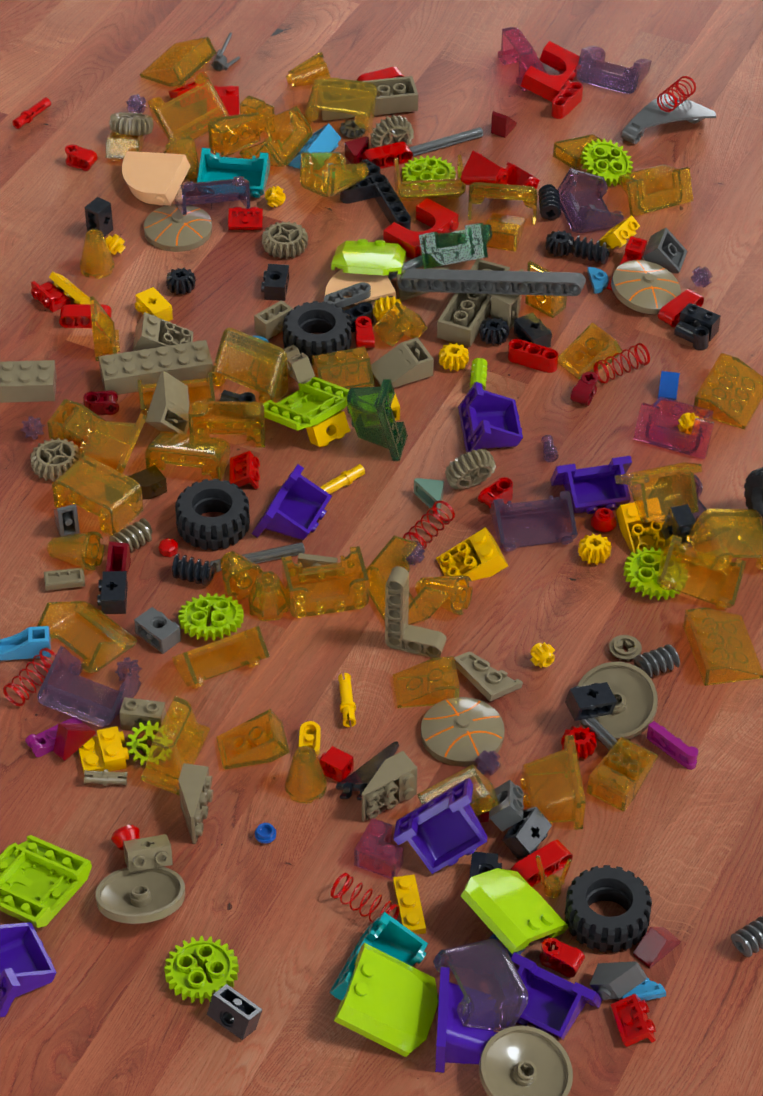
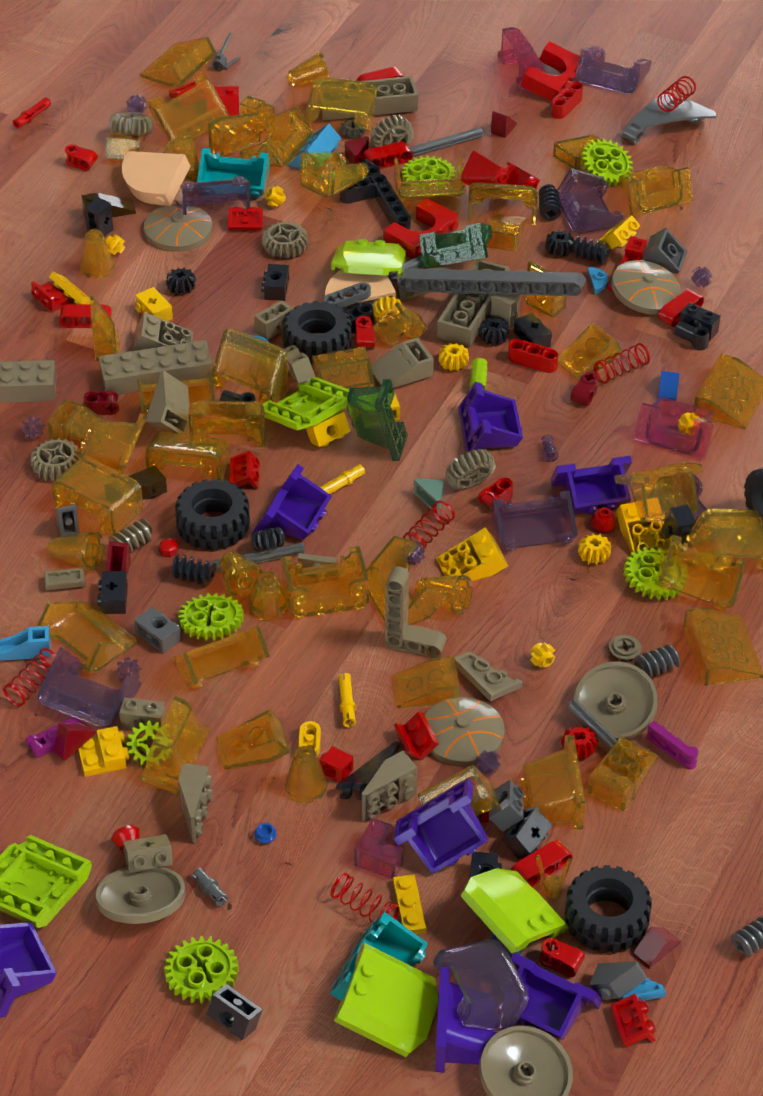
dark tan pin [84,769,128,786] -> none
black brick [565,682,617,721] -> none
none -> dark brown slope [81,193,136,220]
none -> dark grey pin [192,868,228,906]
none -> black gear [251,527,285,551]
none -> red bracket [394,712,439,760]

